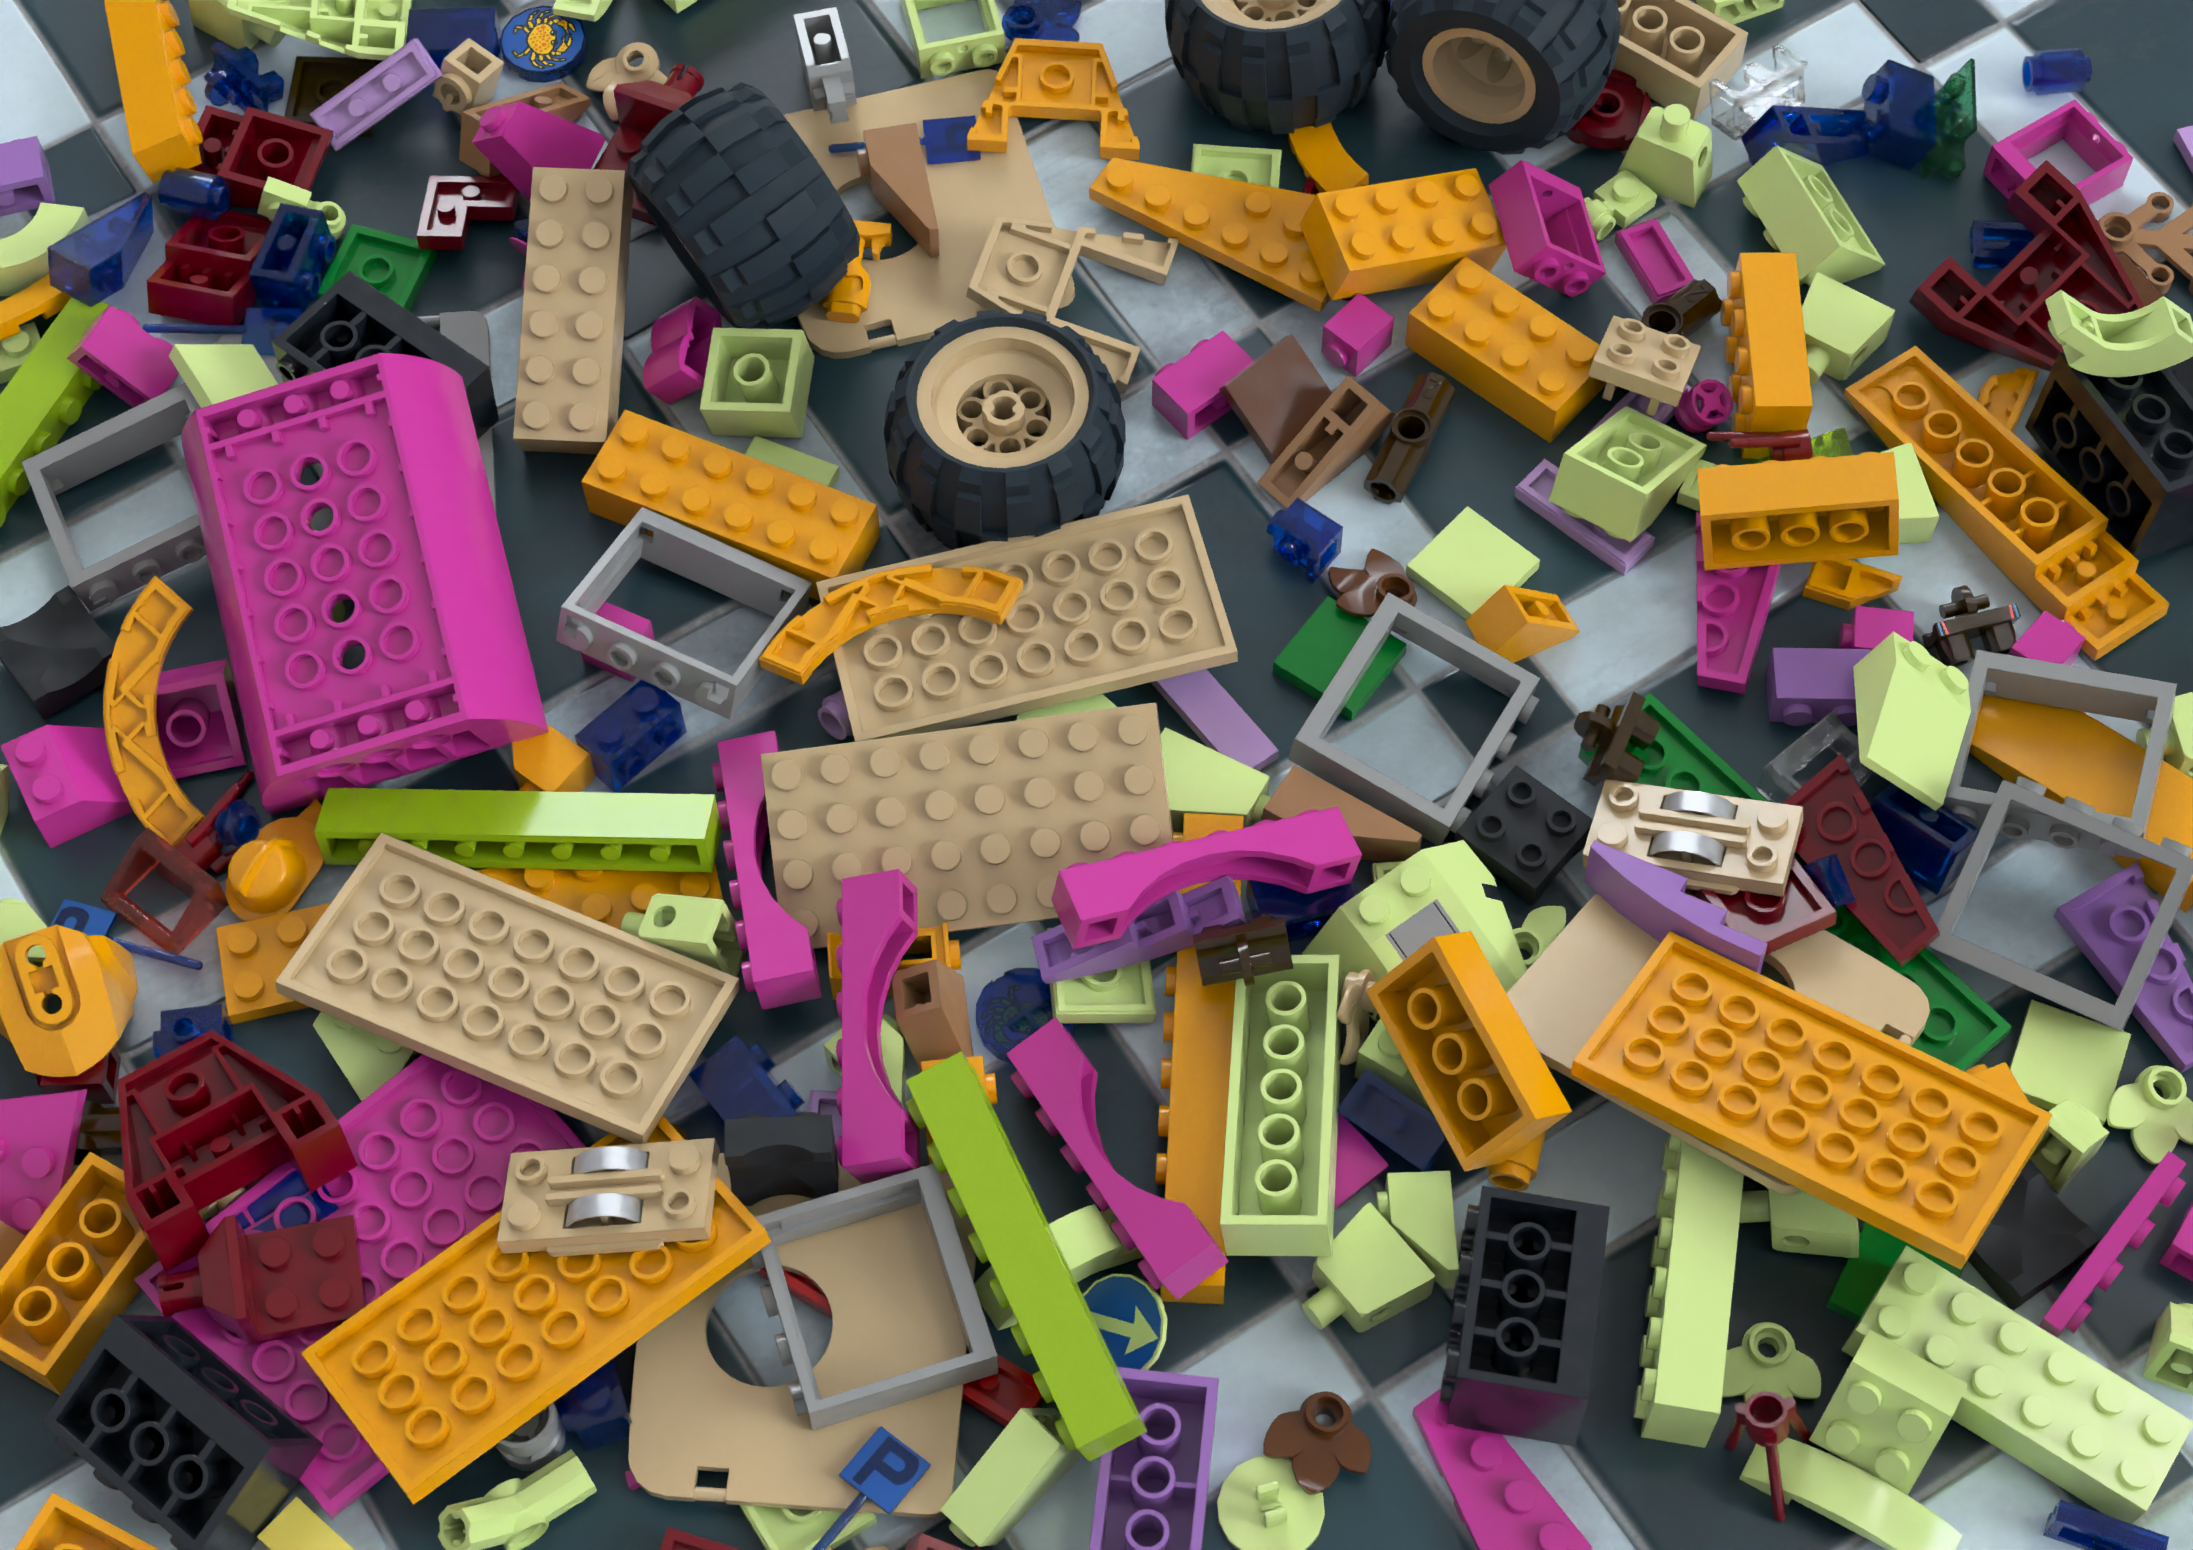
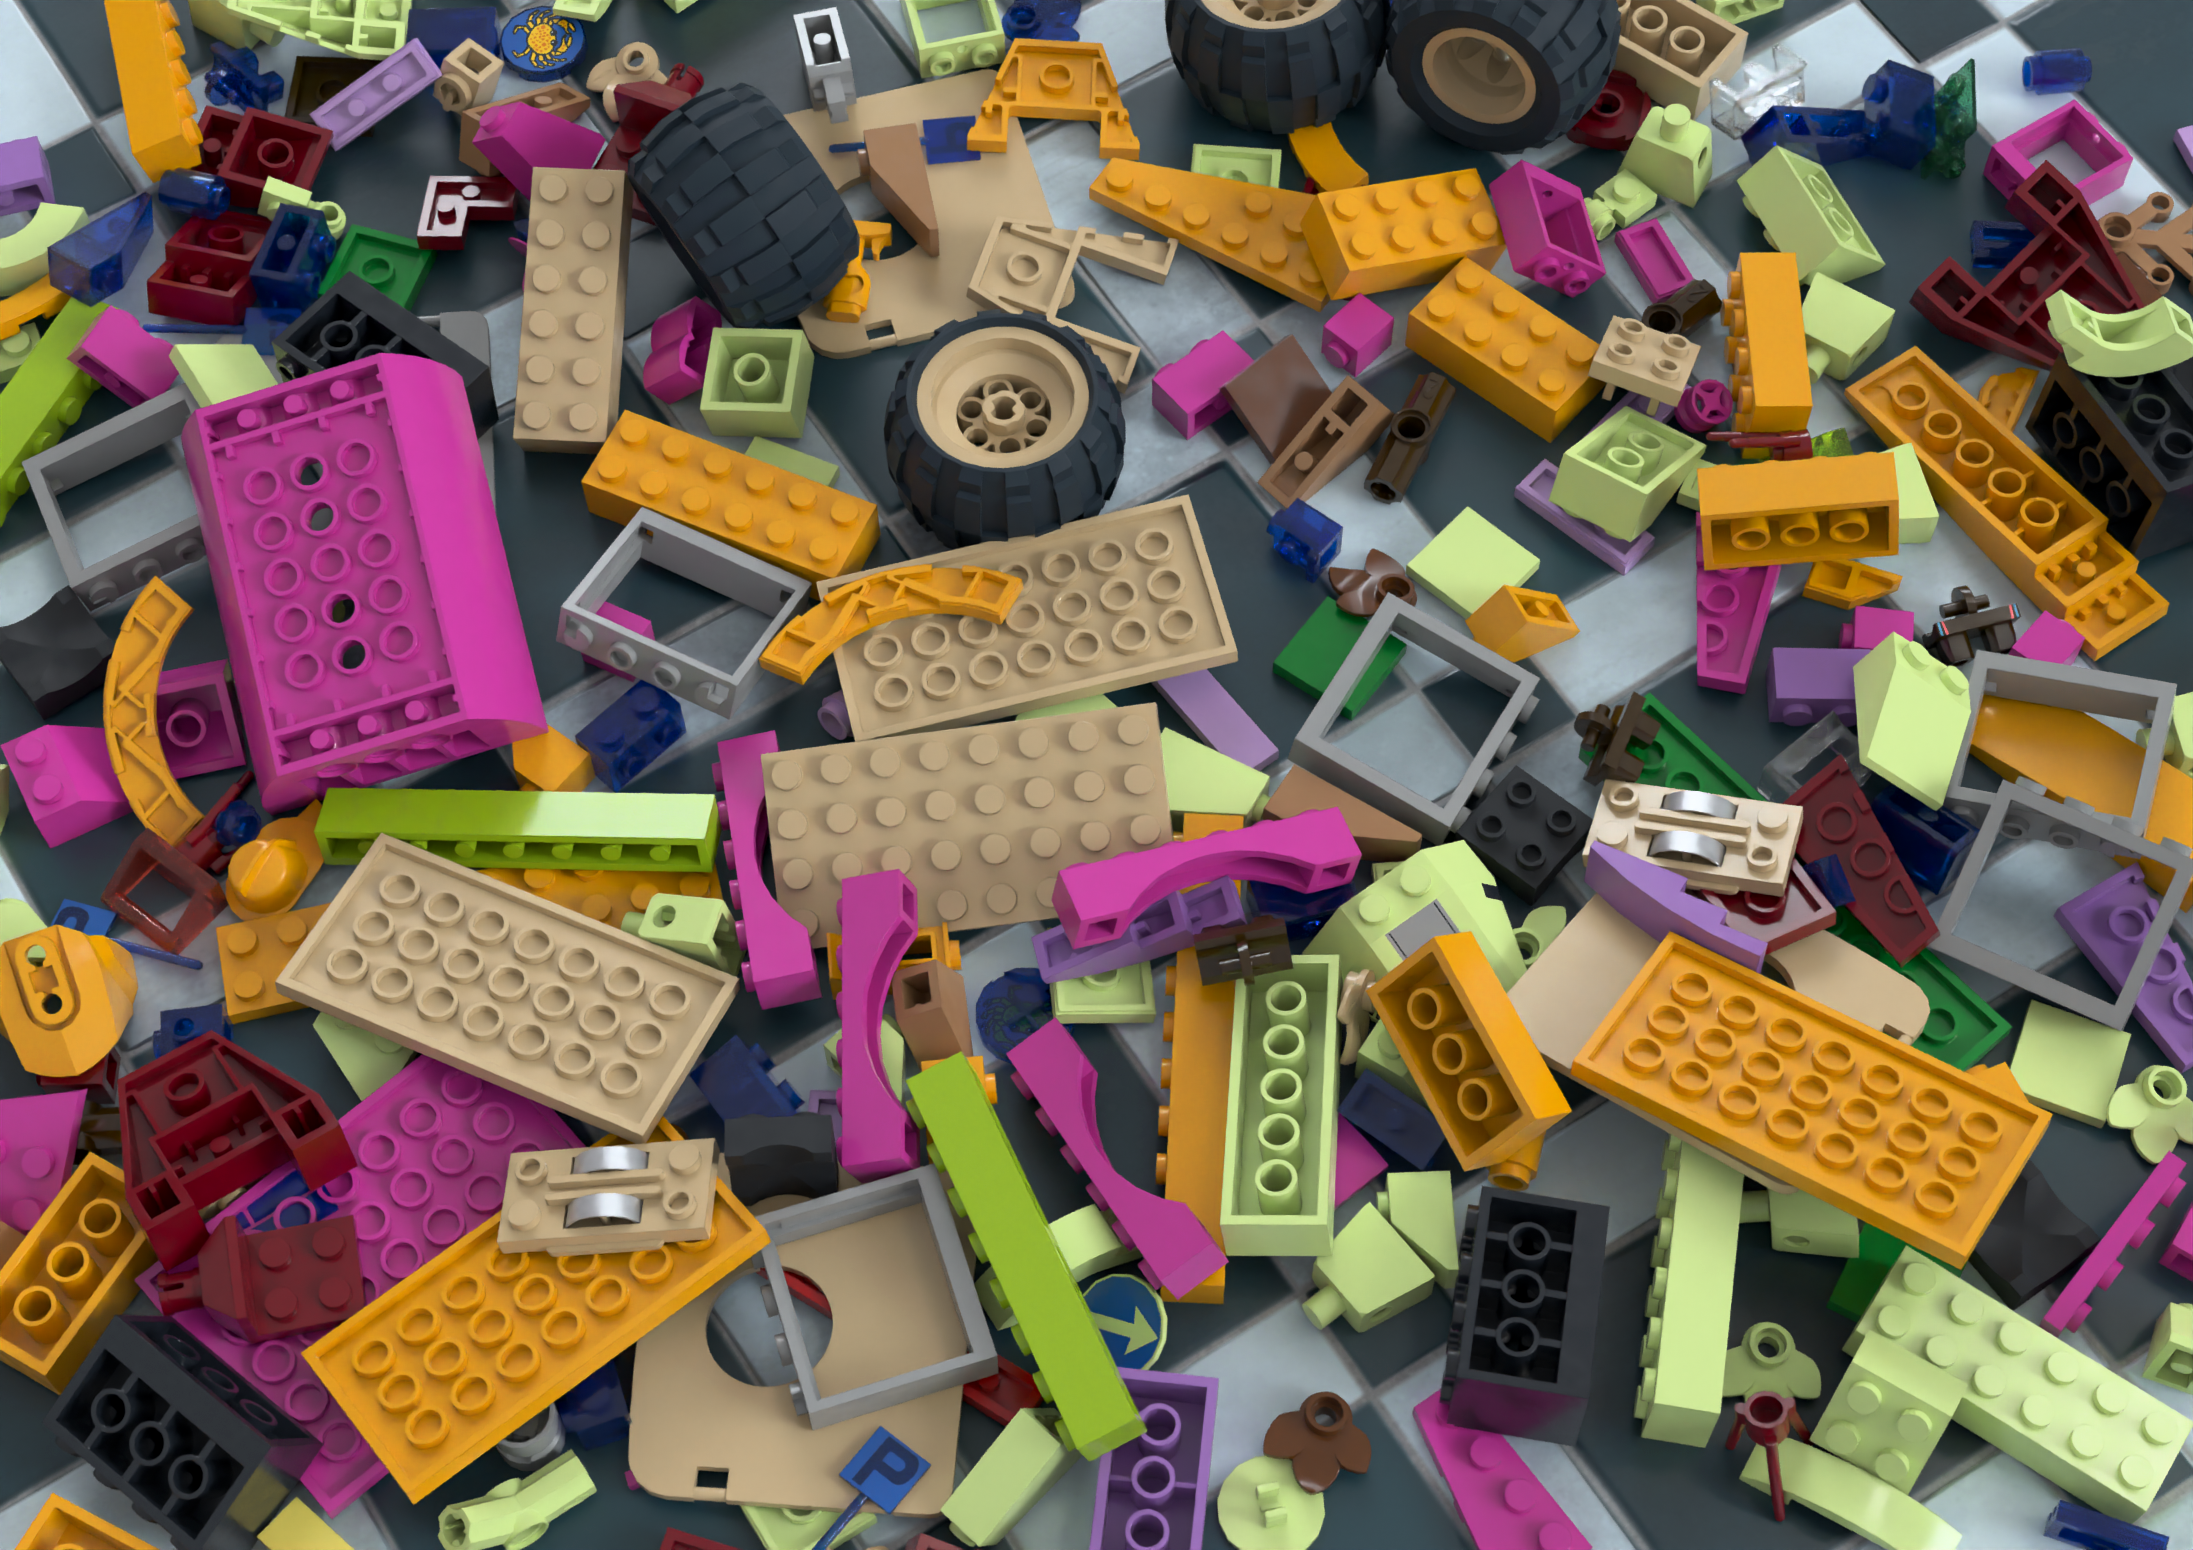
yellowish green slope [2029,1099,2110,1193] -> none

